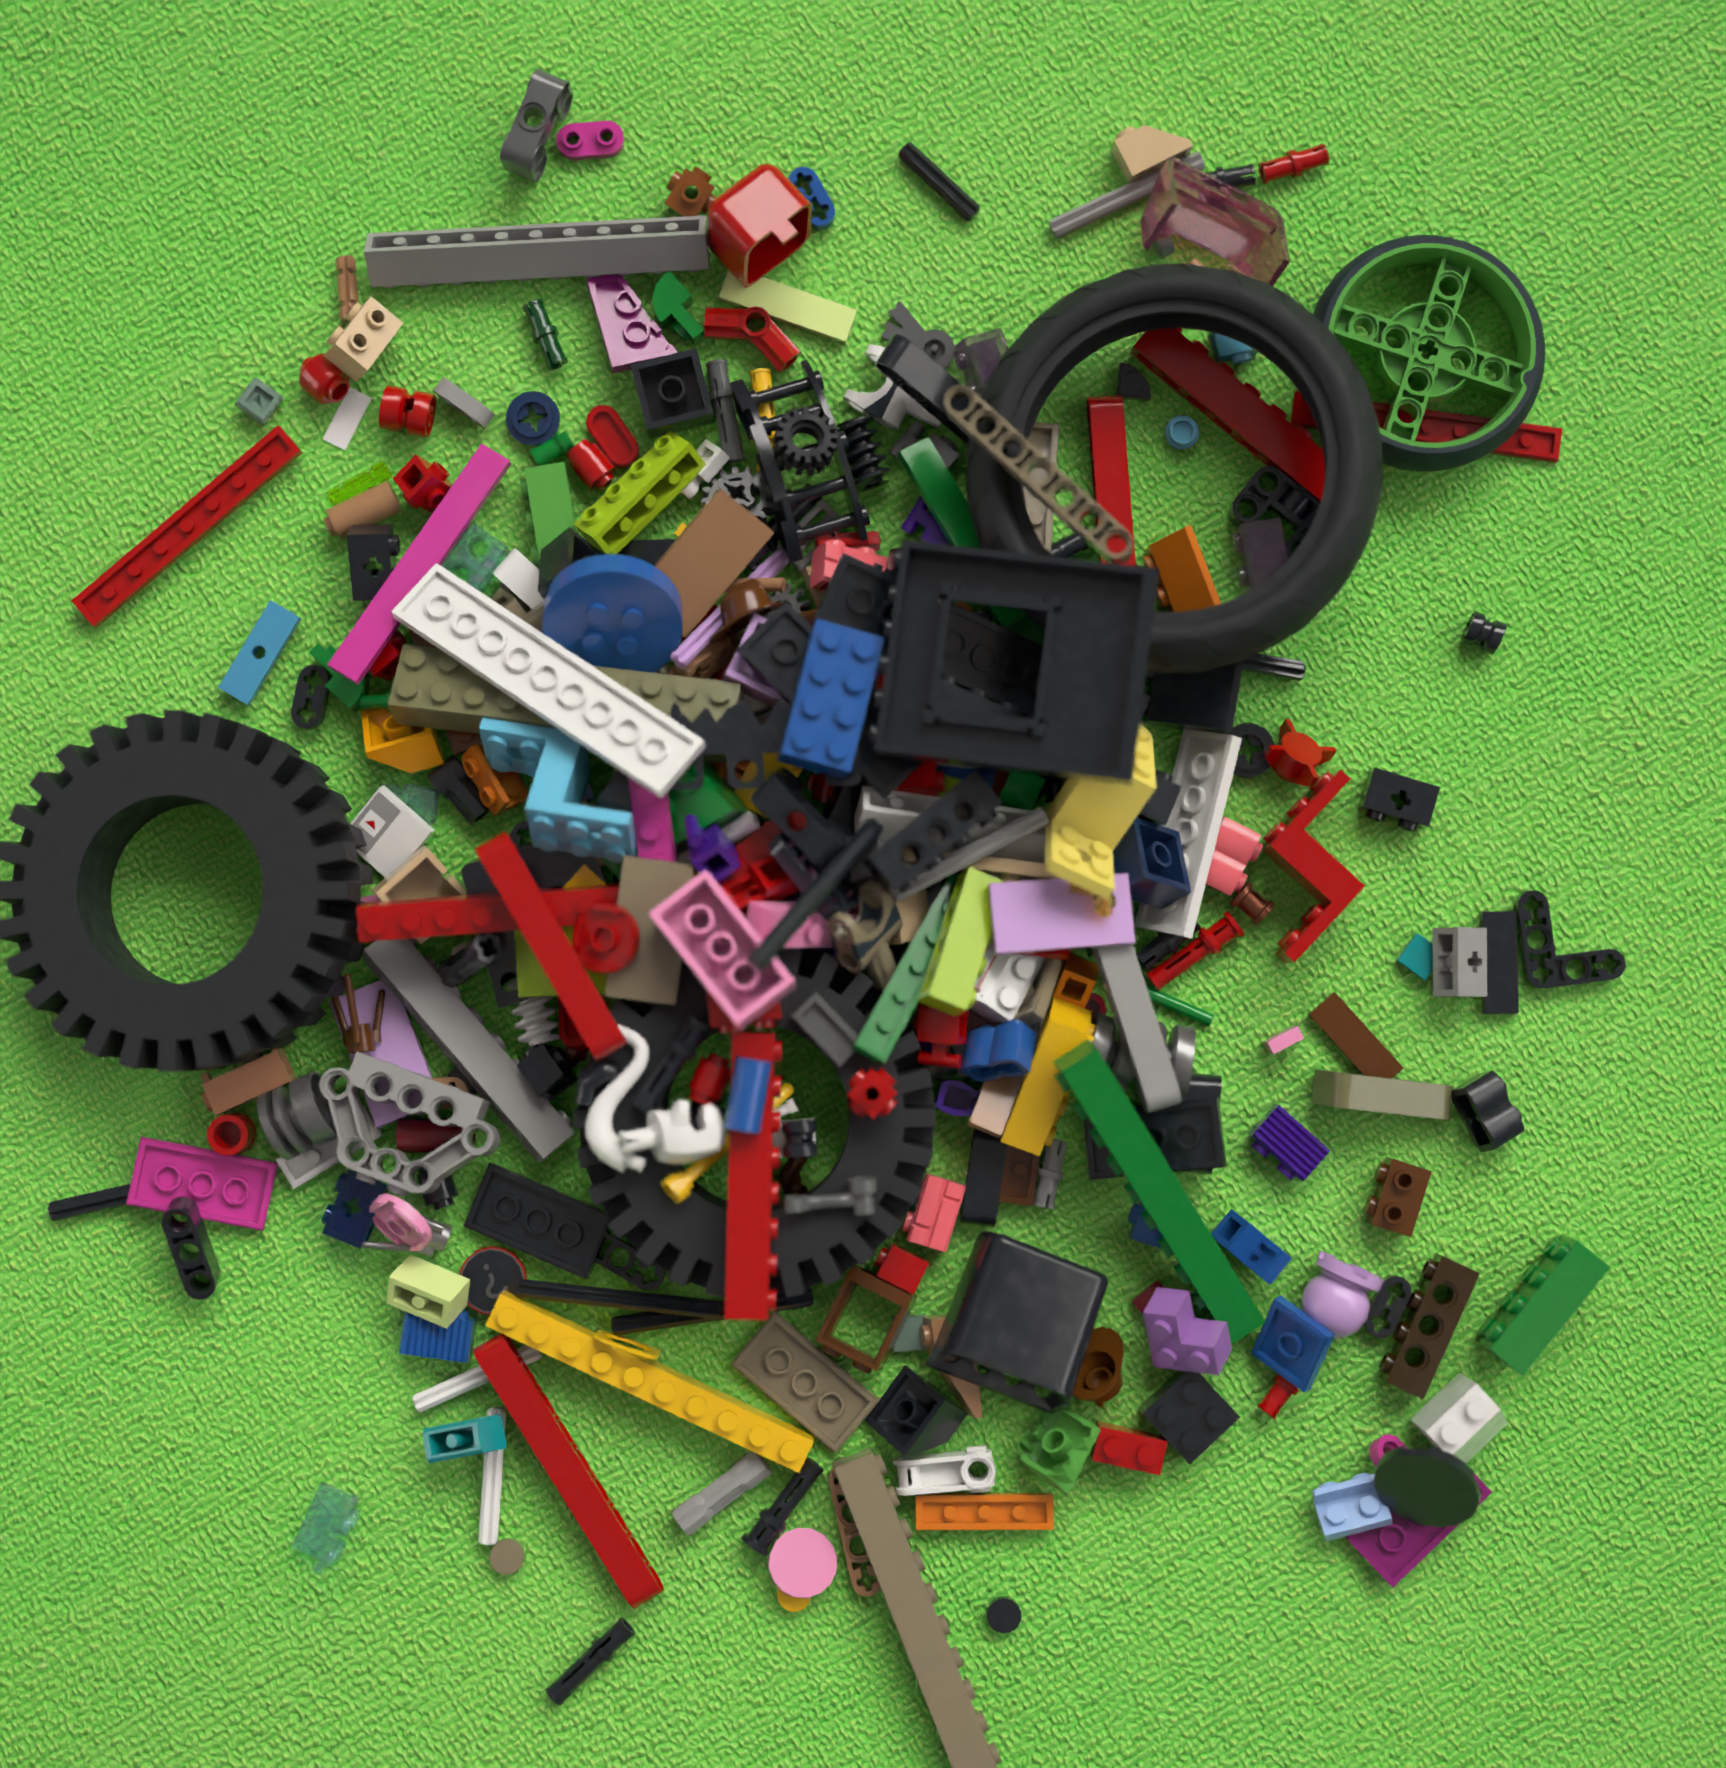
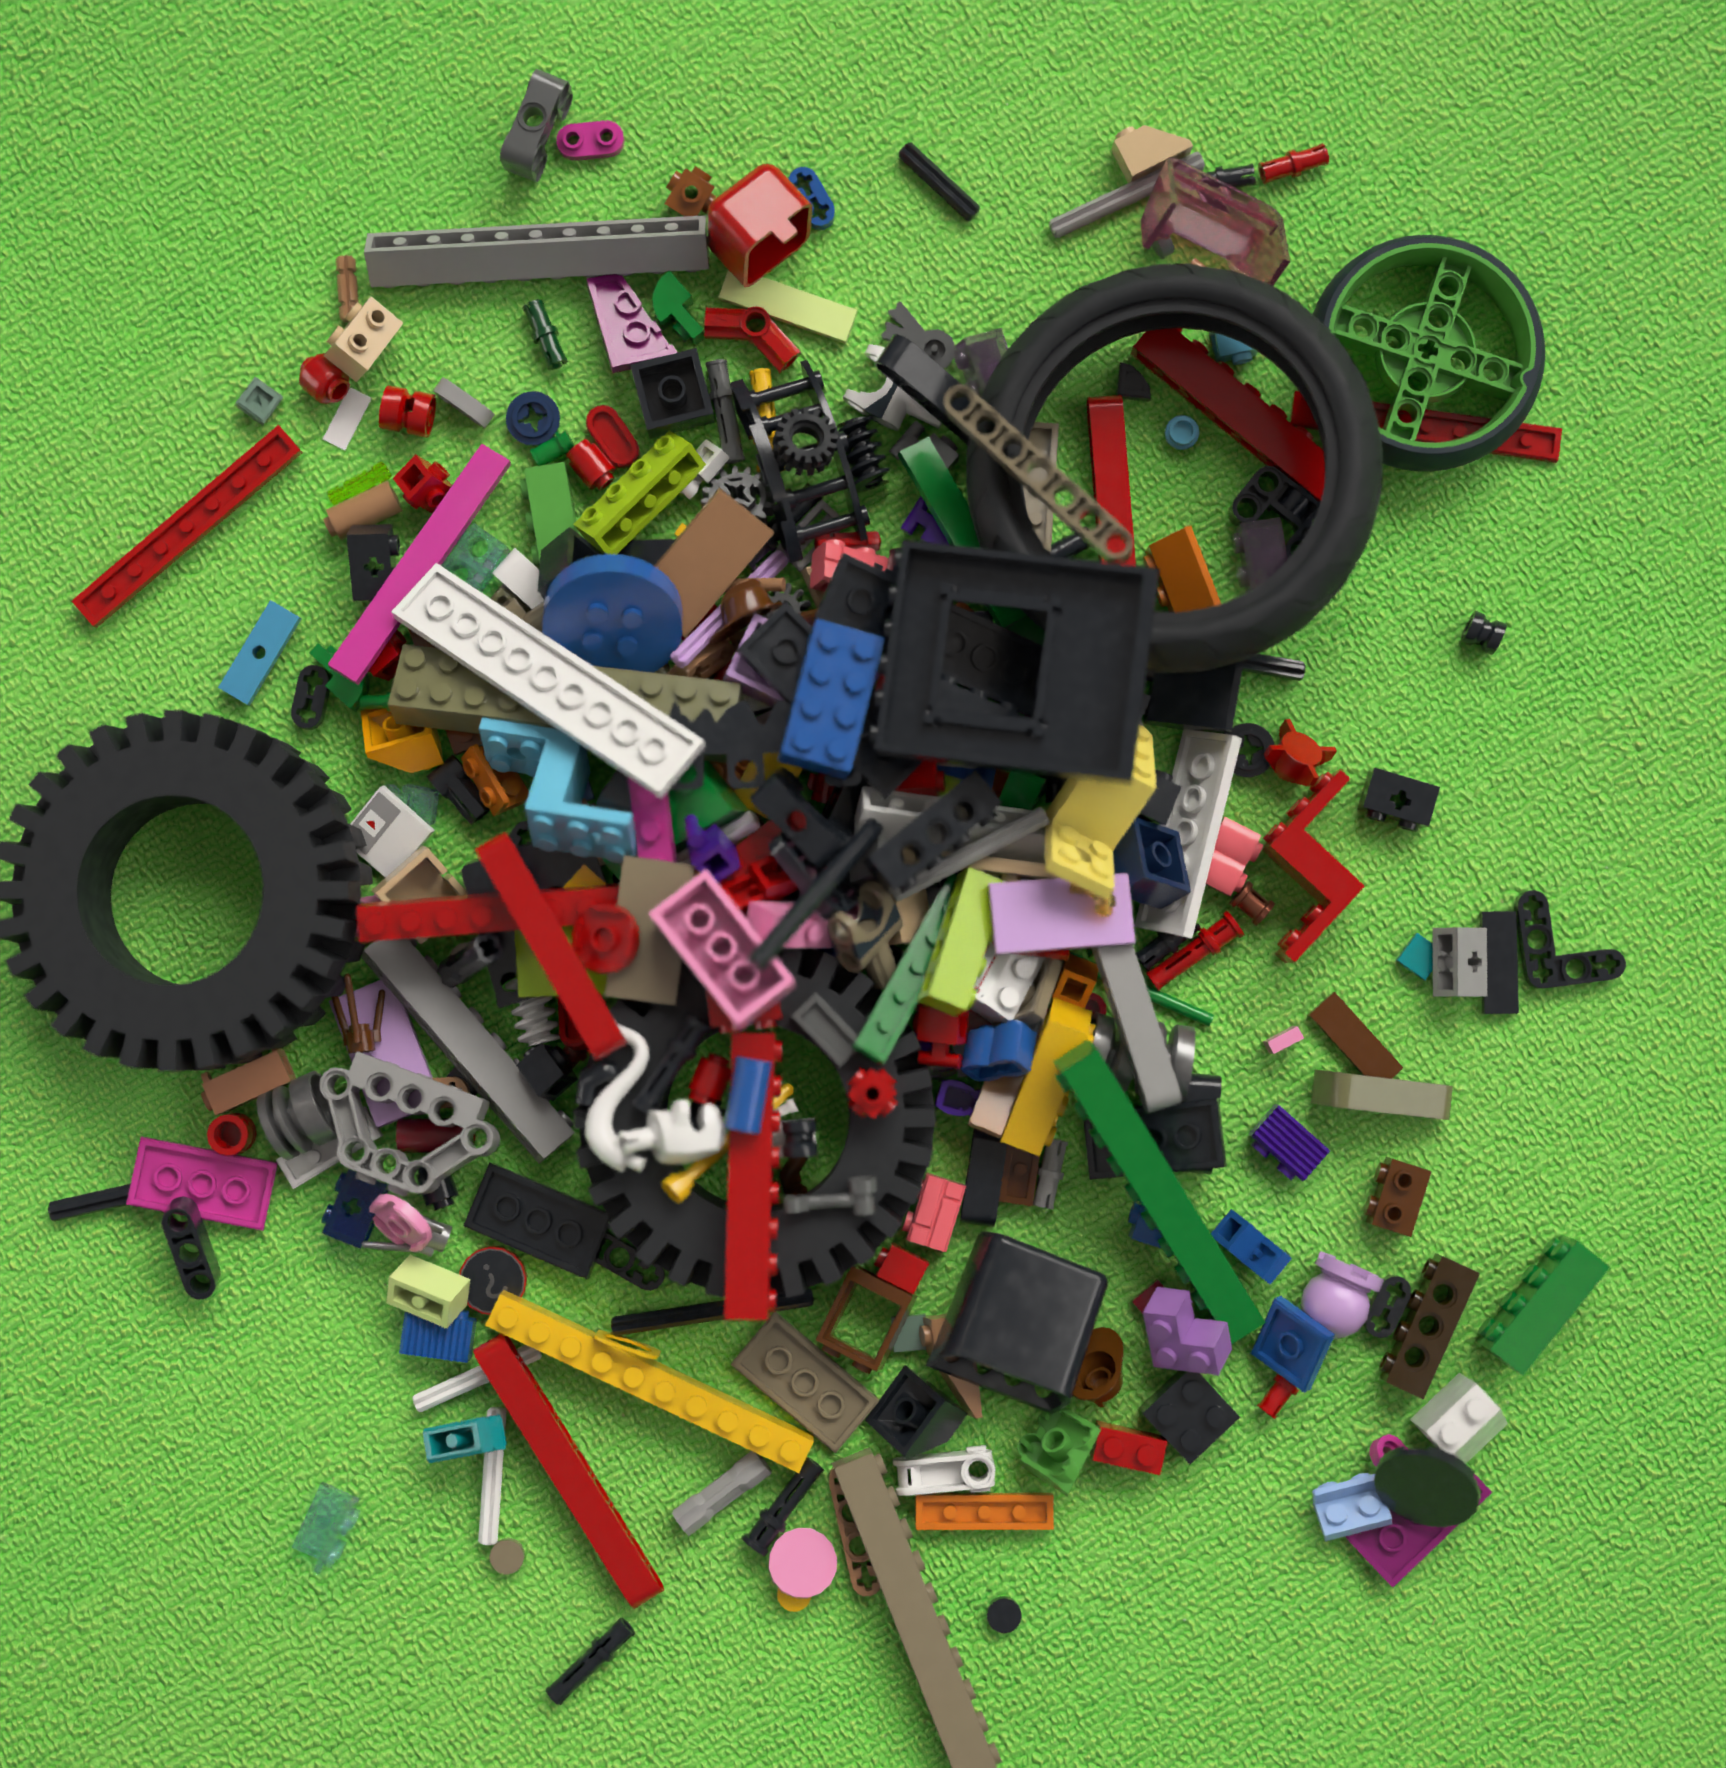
black axle [517,1279,721,1319] -> none
black brick [1451,1070,1524,1152] -> none

